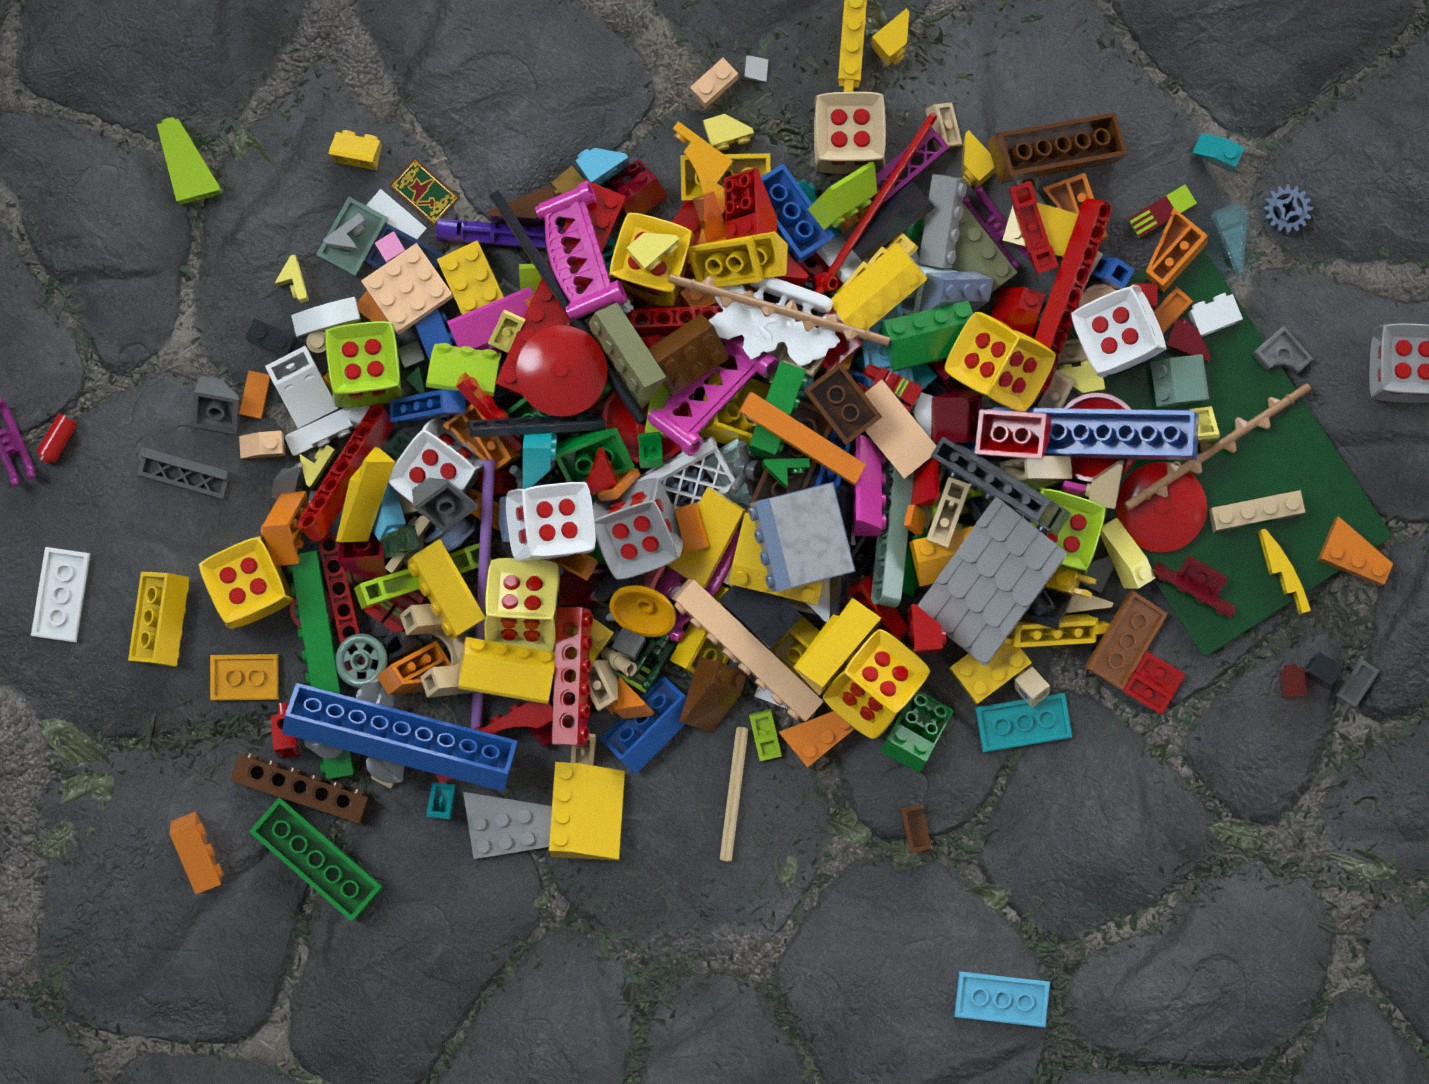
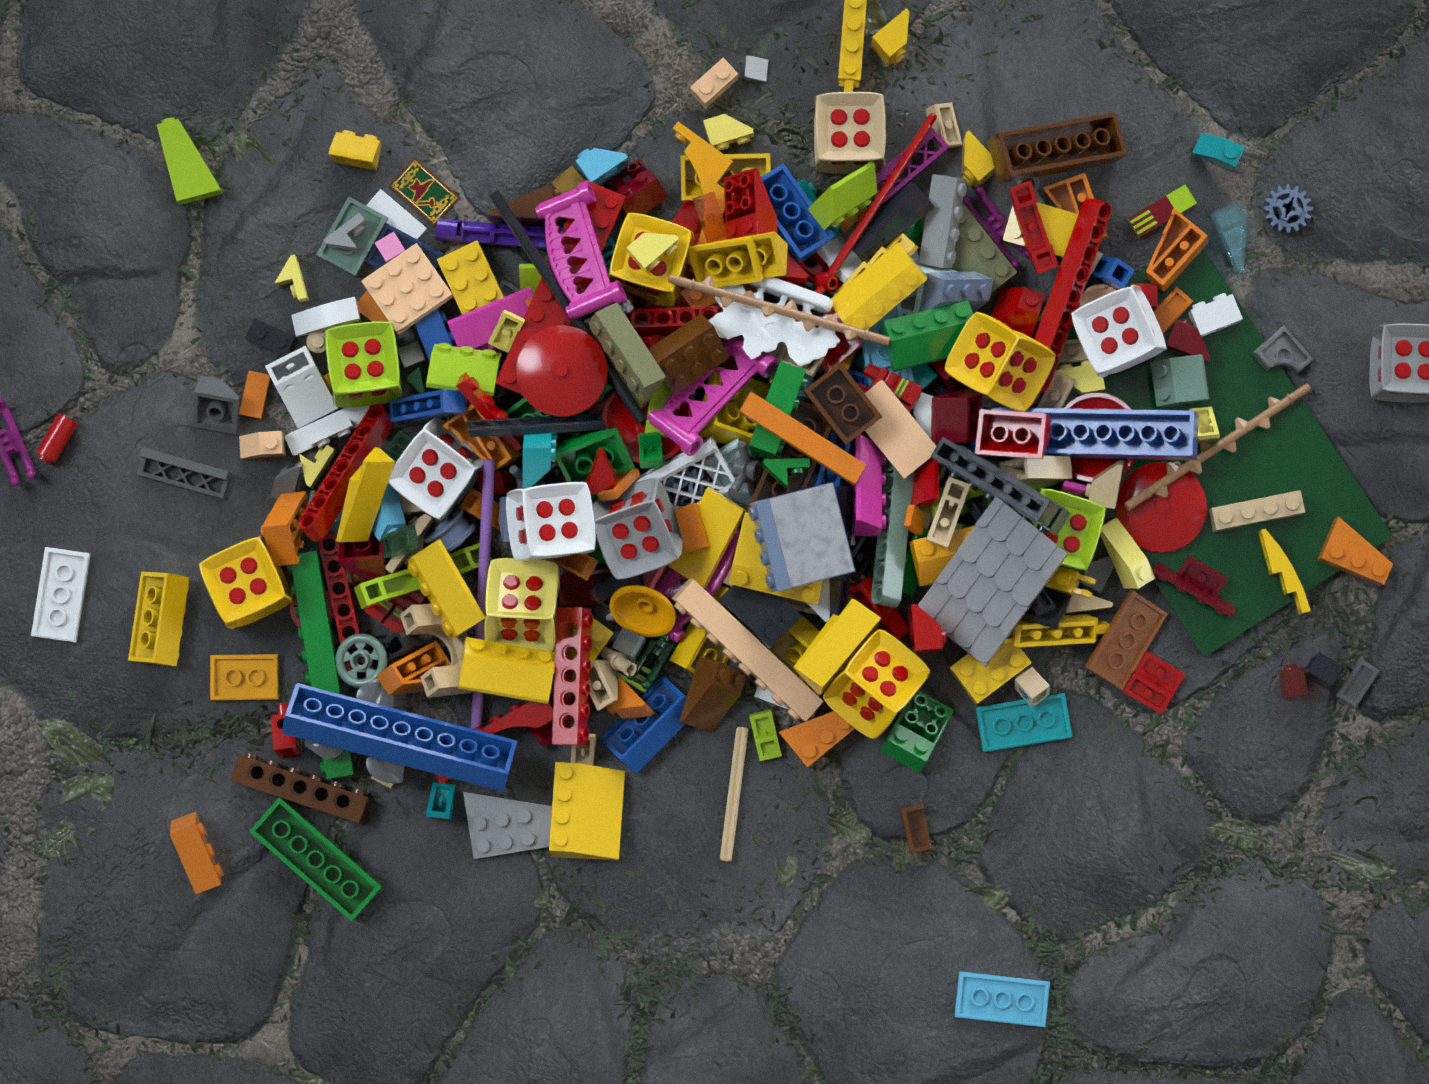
dark grey slope [412,477,478,532] -> none

